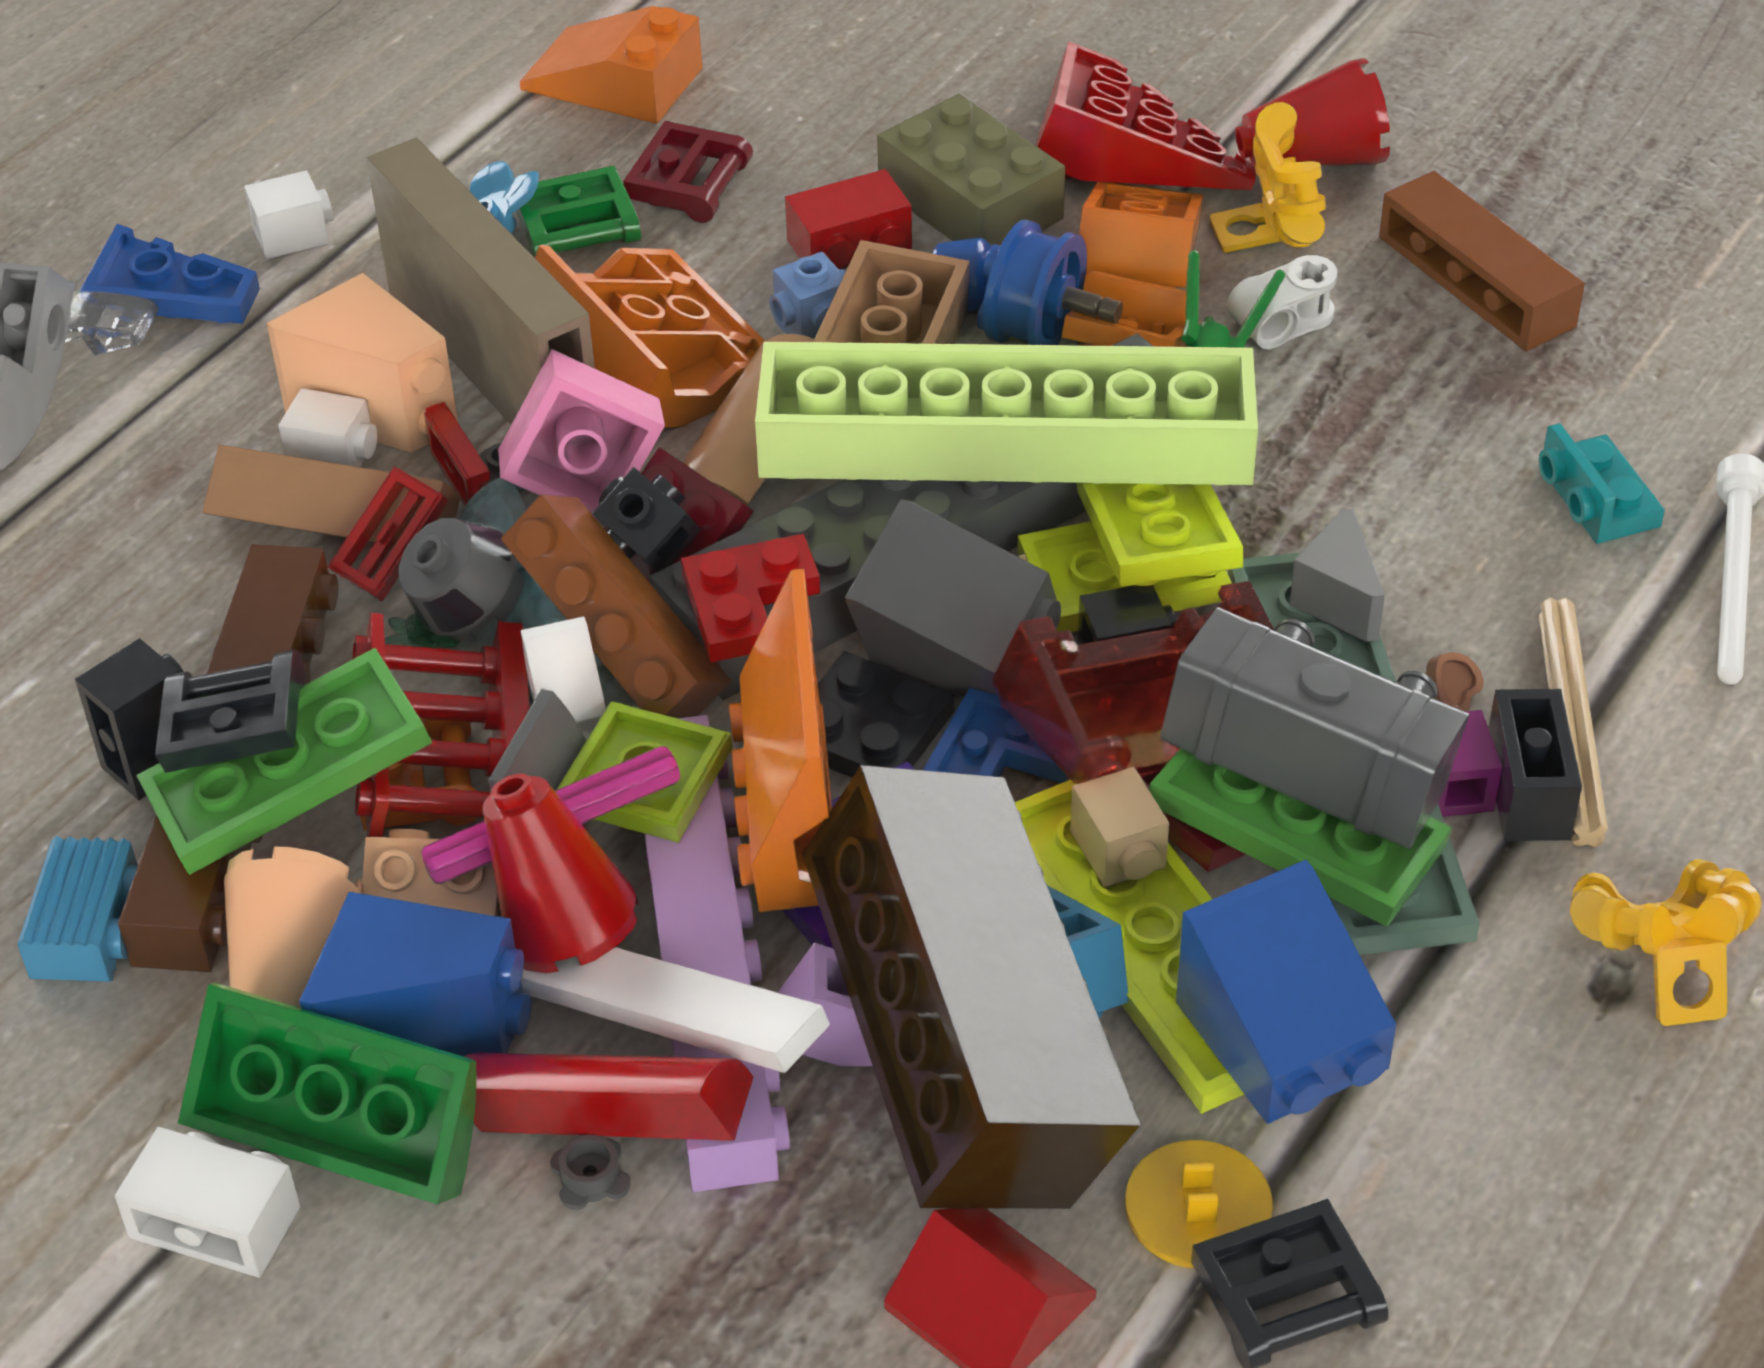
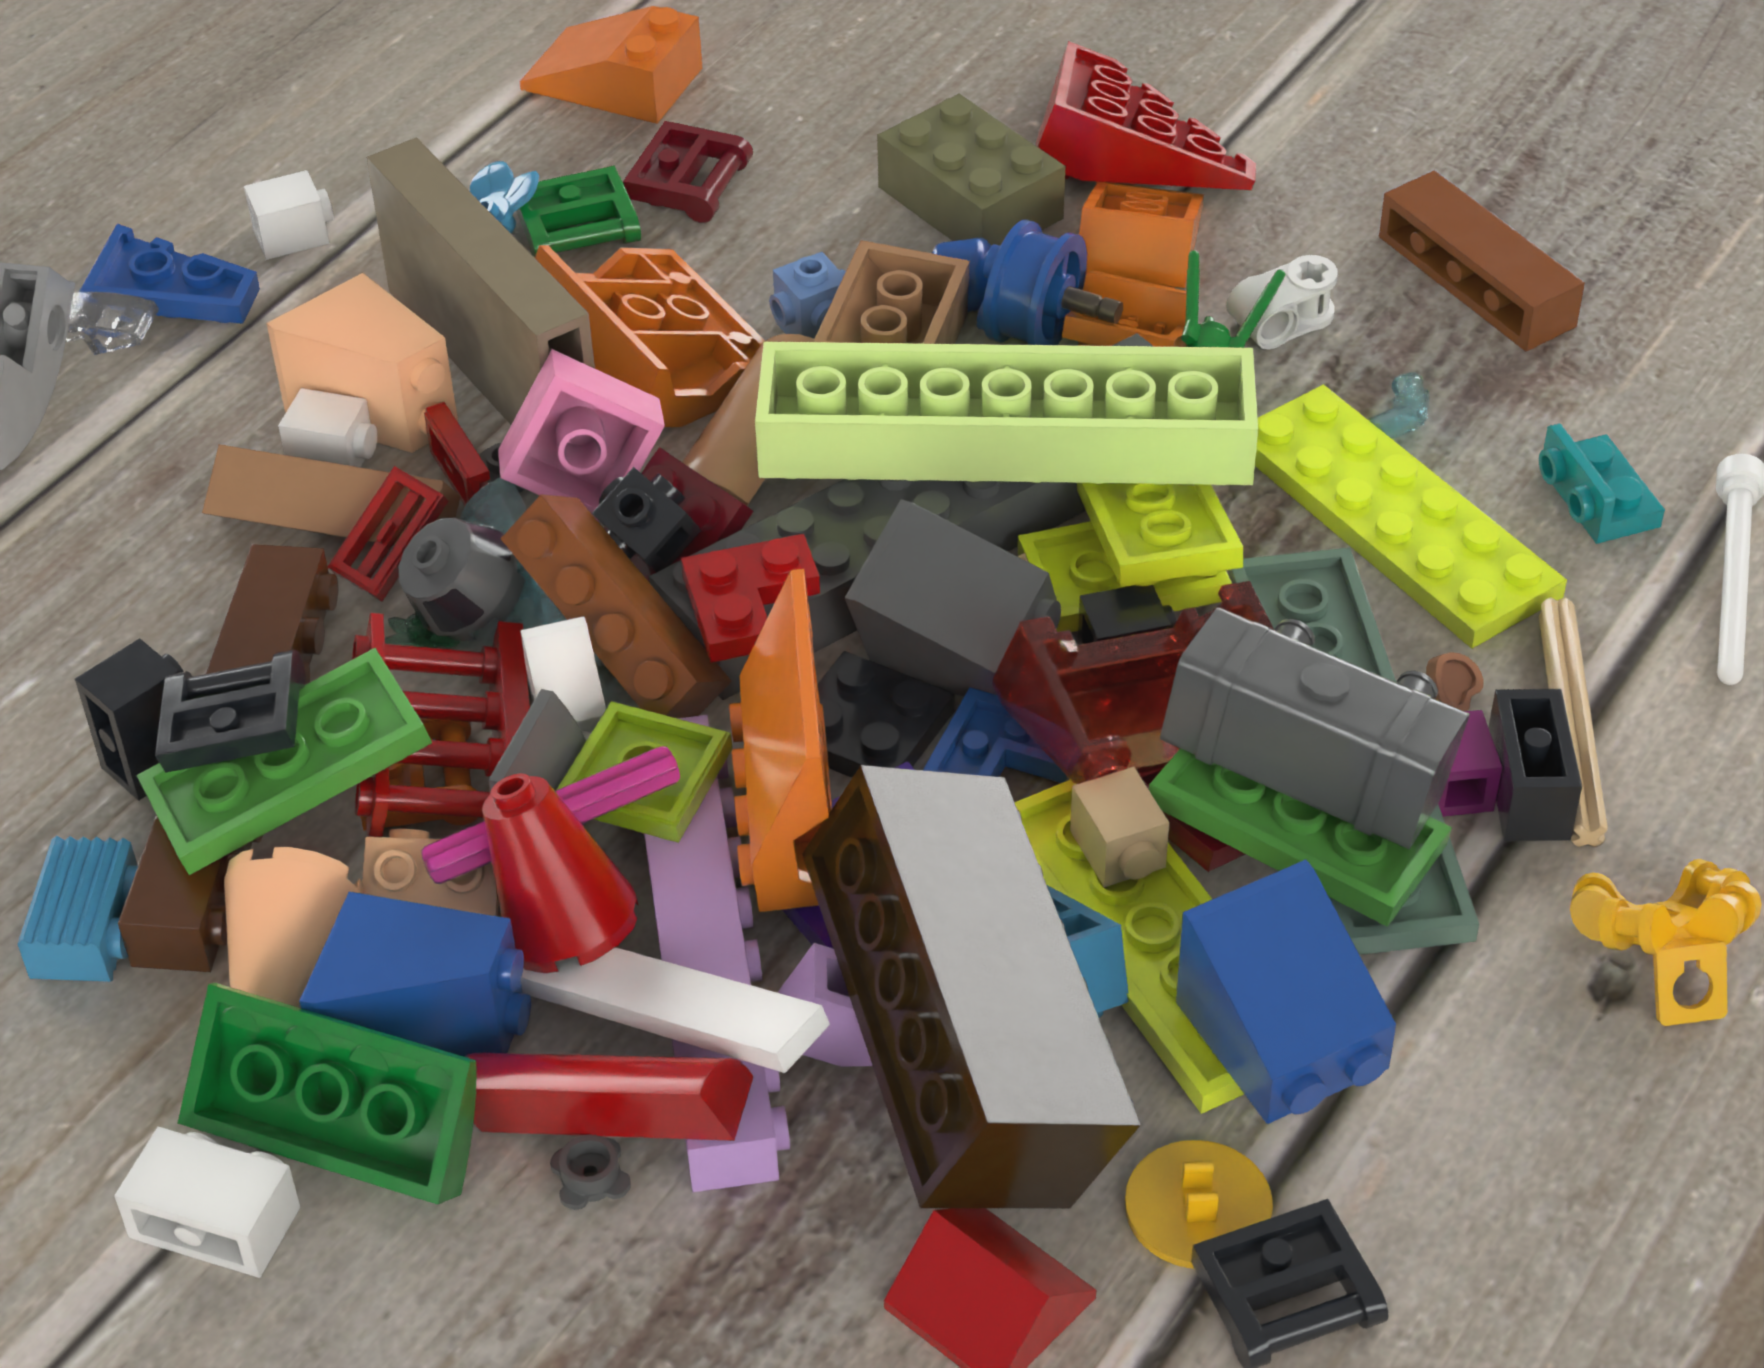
red brick [785,169,912,269] -> none
yellow piece [1210,102,1326,253] -> none
red cone [1235,58,1390,166] -> none
light grey slope [1290,509,1385,642] -> none
none -> neon yellow plate [1255,384,1567,649]
none -> clear light blue arm [1368,372,1430,440]

